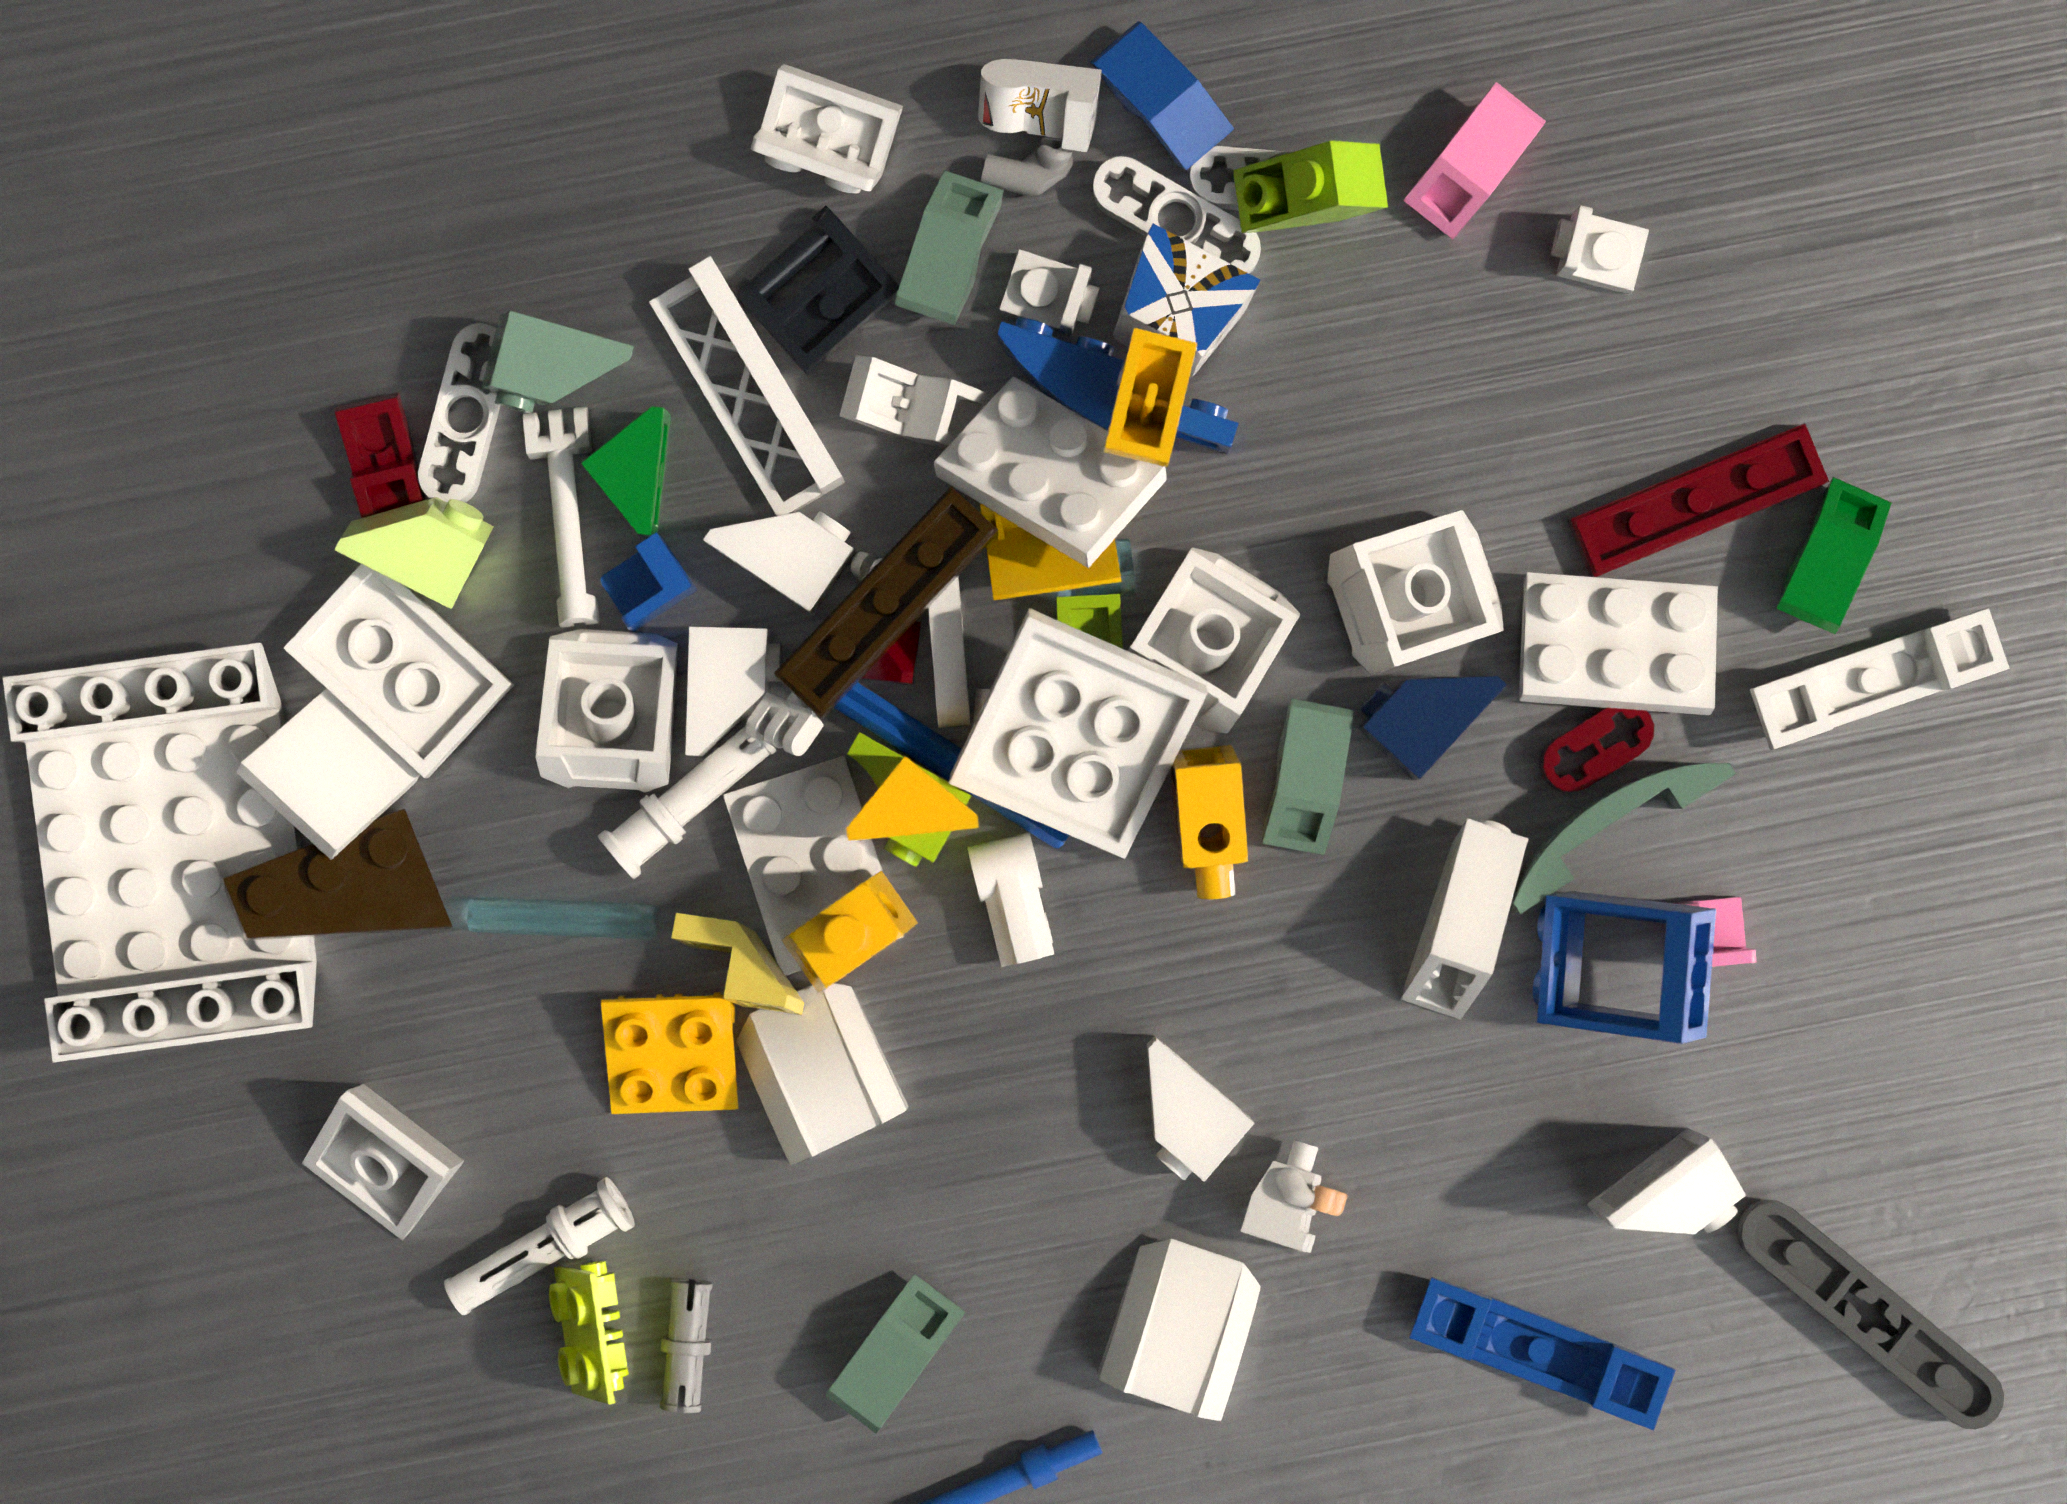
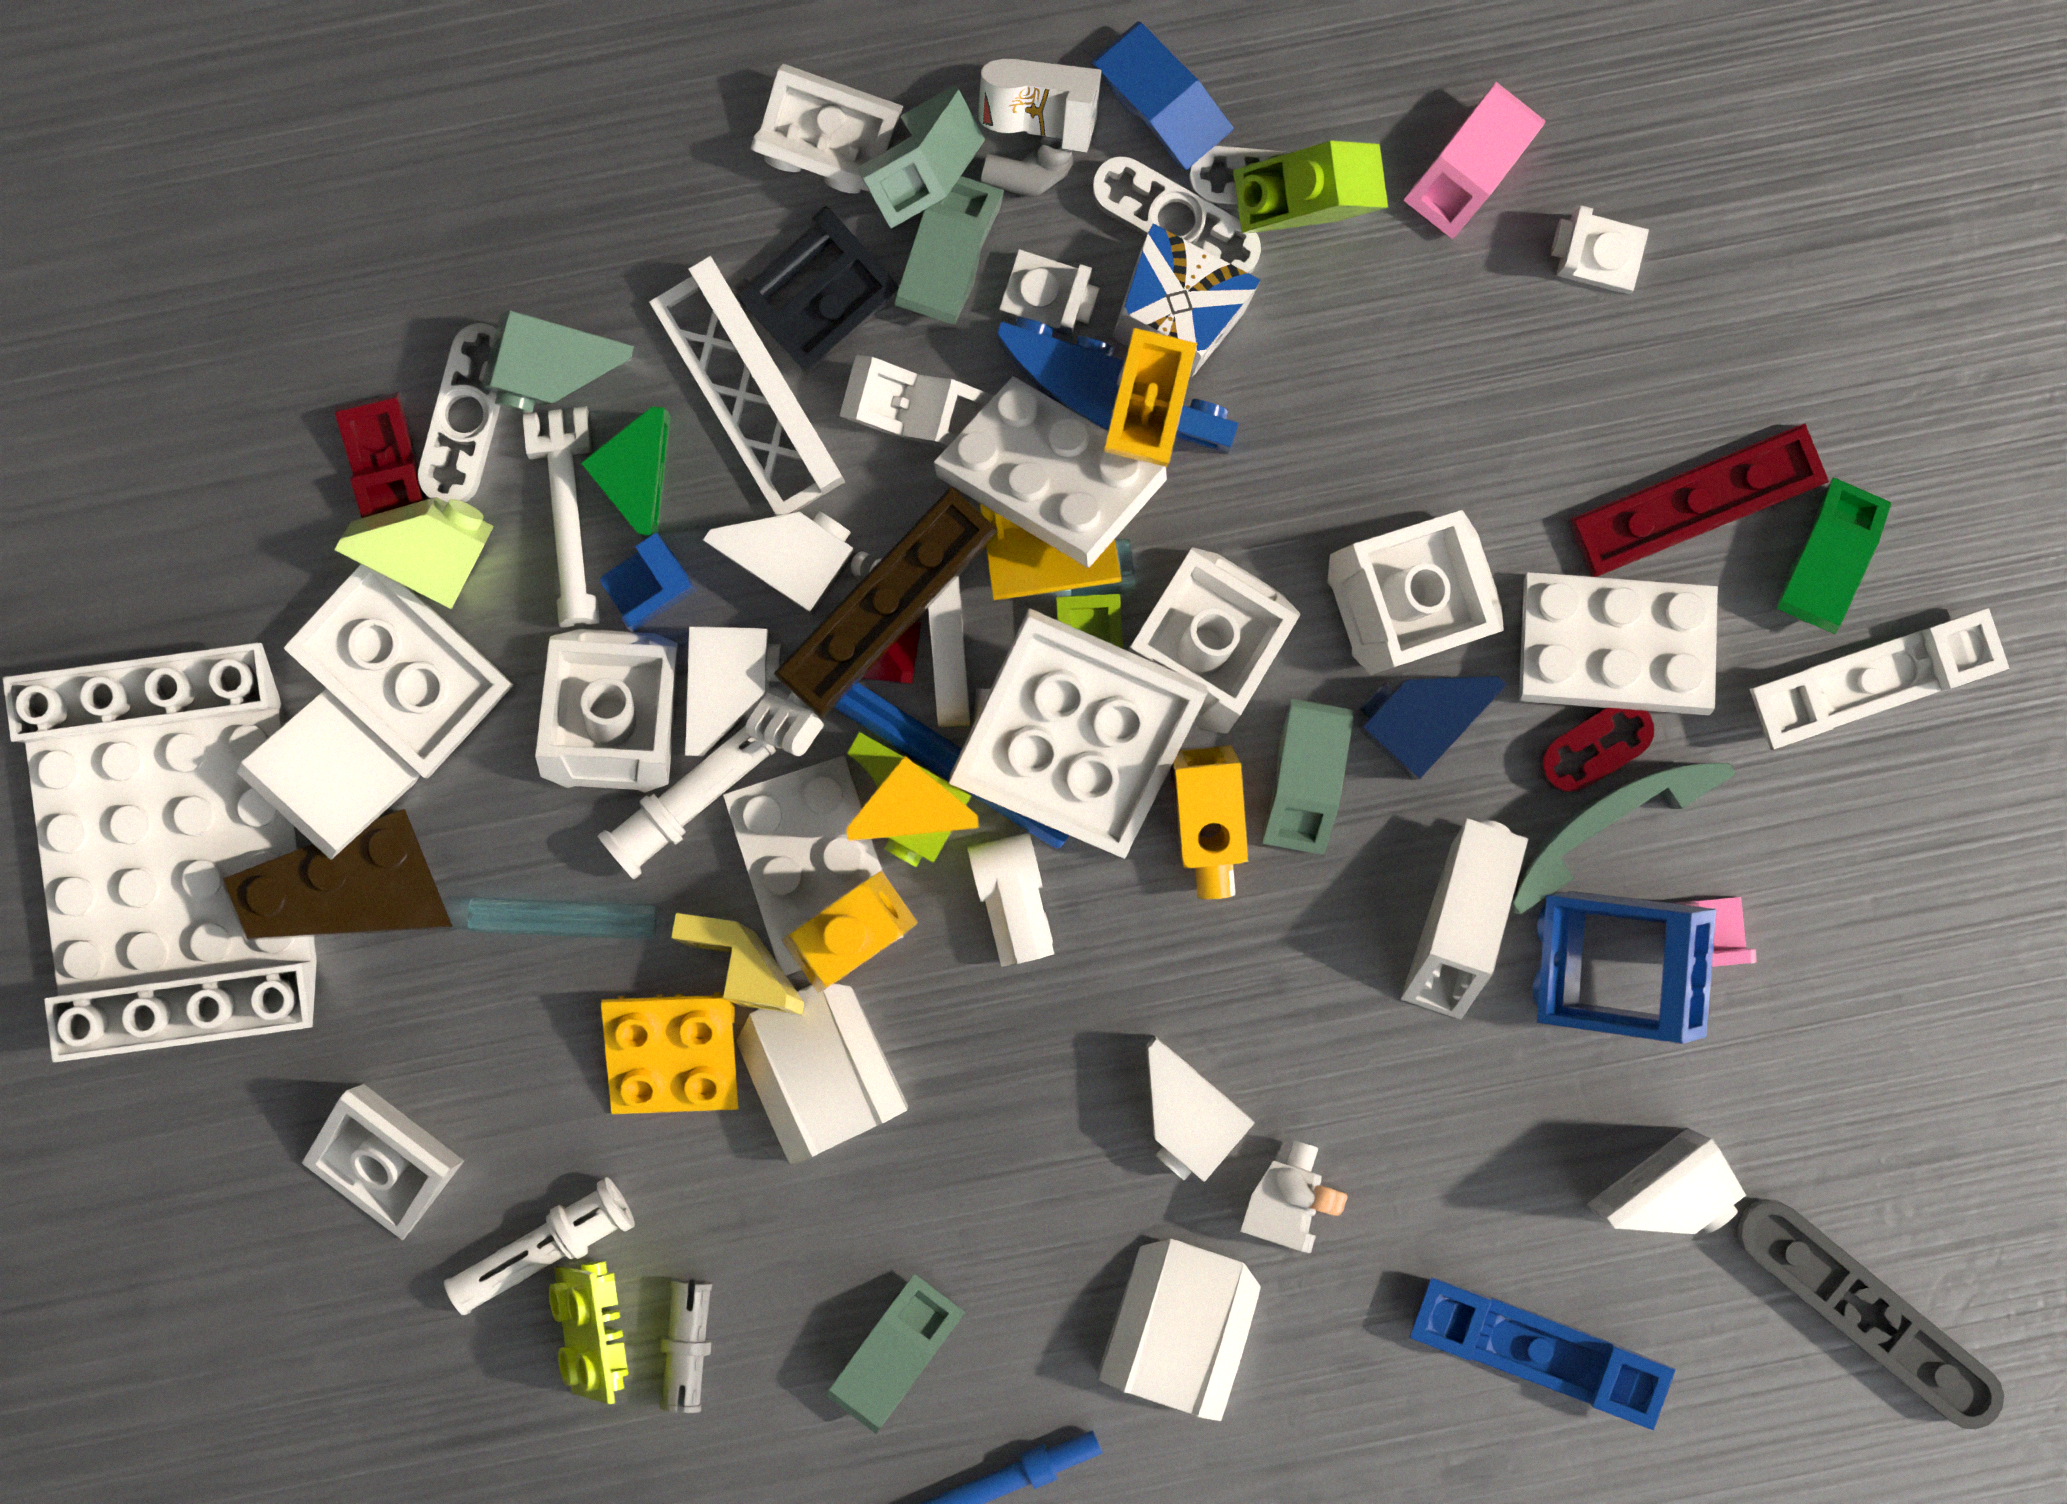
none -> sand green slope [857,84,985,229]

